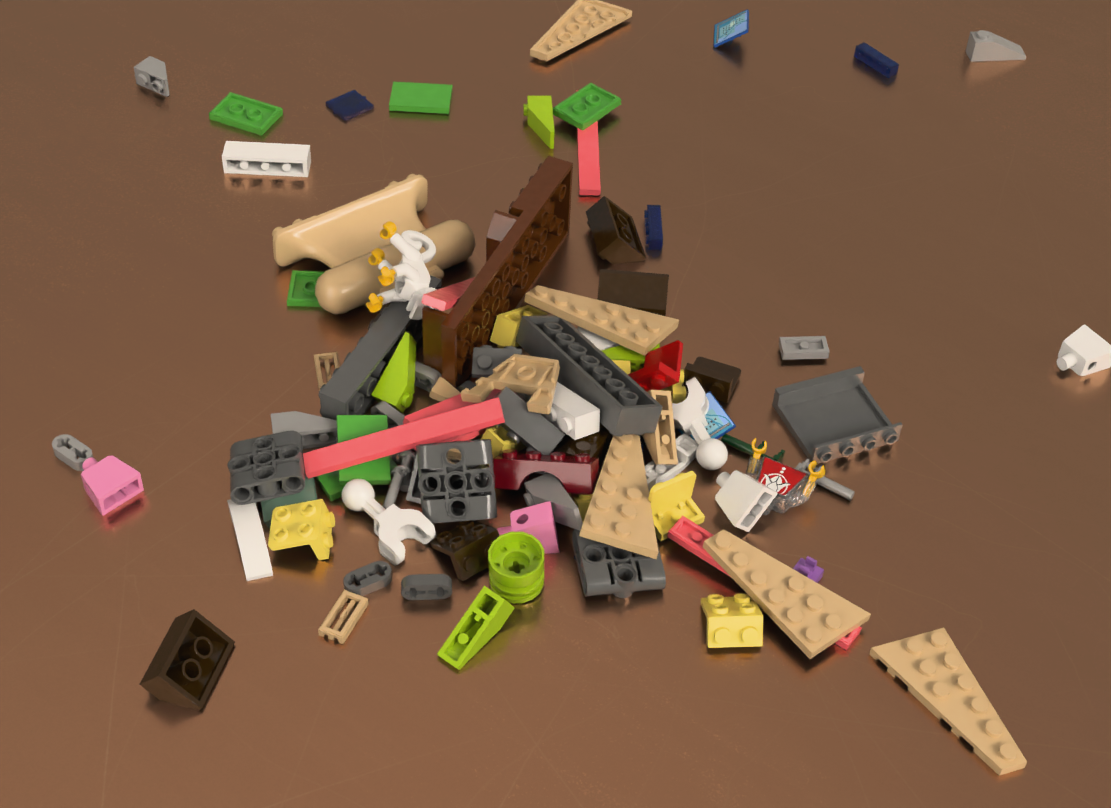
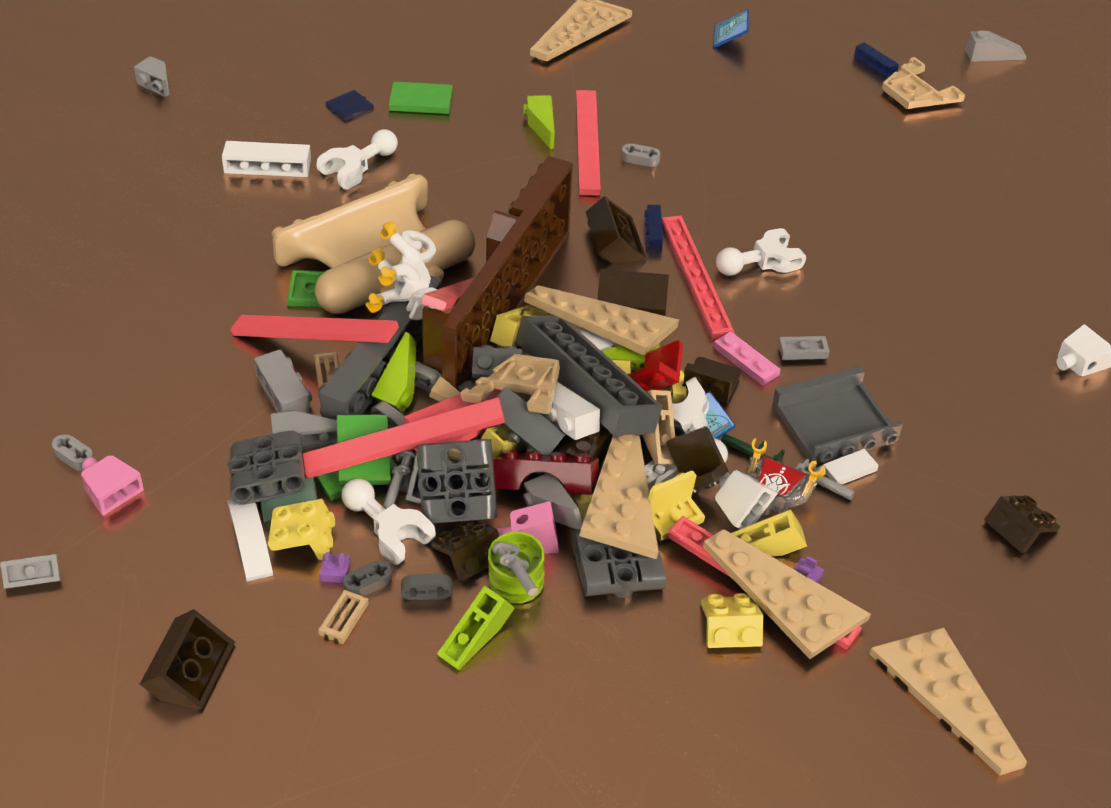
bright green tile [209,92,283,136] -> none
bright green tile [553,83,621,130] -> none
none -> light grey plate [0,553,61,589]
none -> coral tile [230,315,399,343]
none -> light grey brick [254,349,312,413]
none -> white piece [316,129,398,190]
none -> medium lavender tile [319,552,351,583]
none -> light grey piece [492,542,538,596]
none -> light grey beam [622,144,661,167]
none -> coral tile [660,215,734,340]
none -> dark brown bracket [666,426,728,494]
none -> bright pink plate [713,331,781,386]
none -> white piece [716,228,806,276]
none -> light yellow slope [731,510,807,557]
none -> white tile [823,449,879,485]
none -> tan wing [882,57,965,109]
none -> dark brown bracket [984,495,1060,553]

